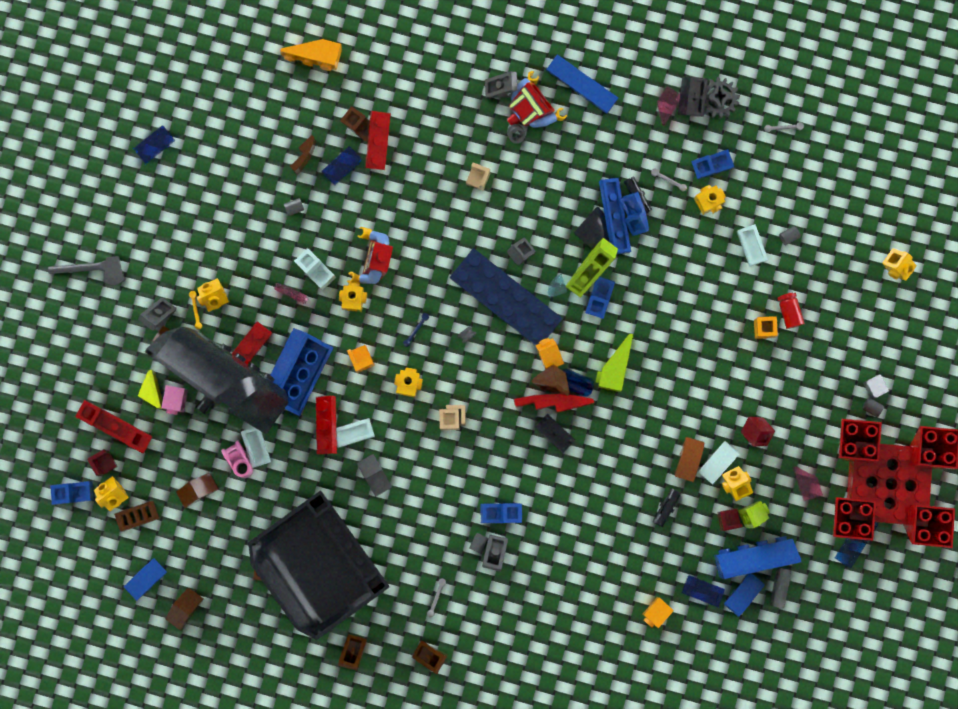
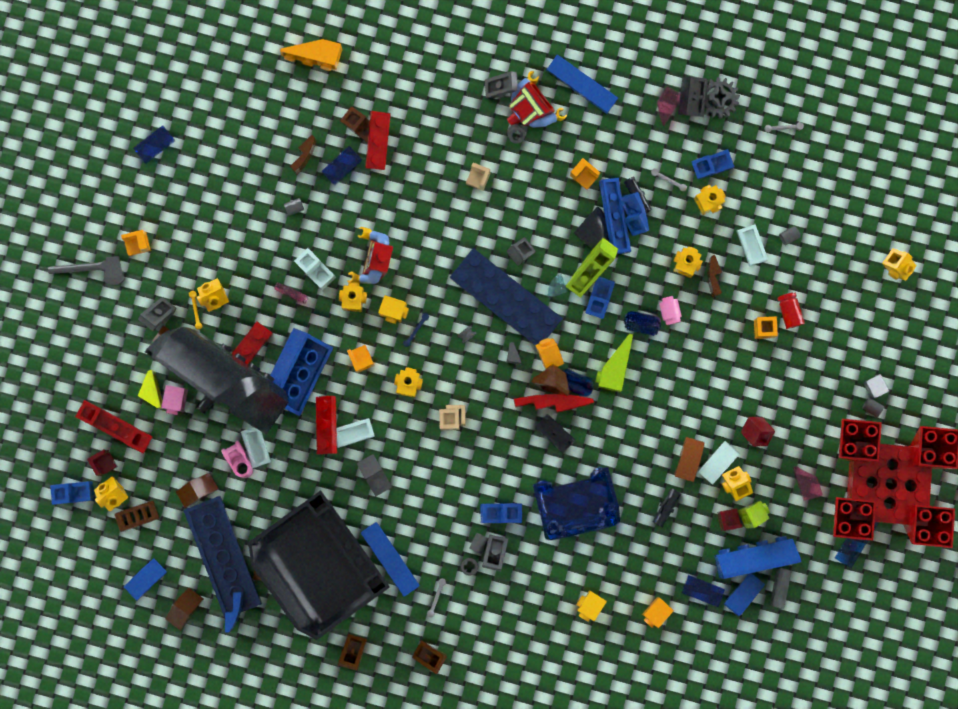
none -> light orange panel [121,230,151,256]
none -> dark blue plate [183,496,262,617]
none -> blue slope [225,592,244,632]
none -> blue tile [360,522,420,596]
none -> yellow brick [378,295,409,324]
none -> dark grey bush [461,558,478,576]
none -> dark grey slope [507,342,522,365]
none -> clear blue windscreen [533,467,620,540]
none -> light orange panel [570,158,600,190]
none -> yellow brick [576,590,607,622]
none -> clear blue piece [624,311,661,336]
none -> bright pink brick [659,296,682,325]
none -> yellow brick [674,247,703,278]
none -> reddish brown slope [707,255,722,298]

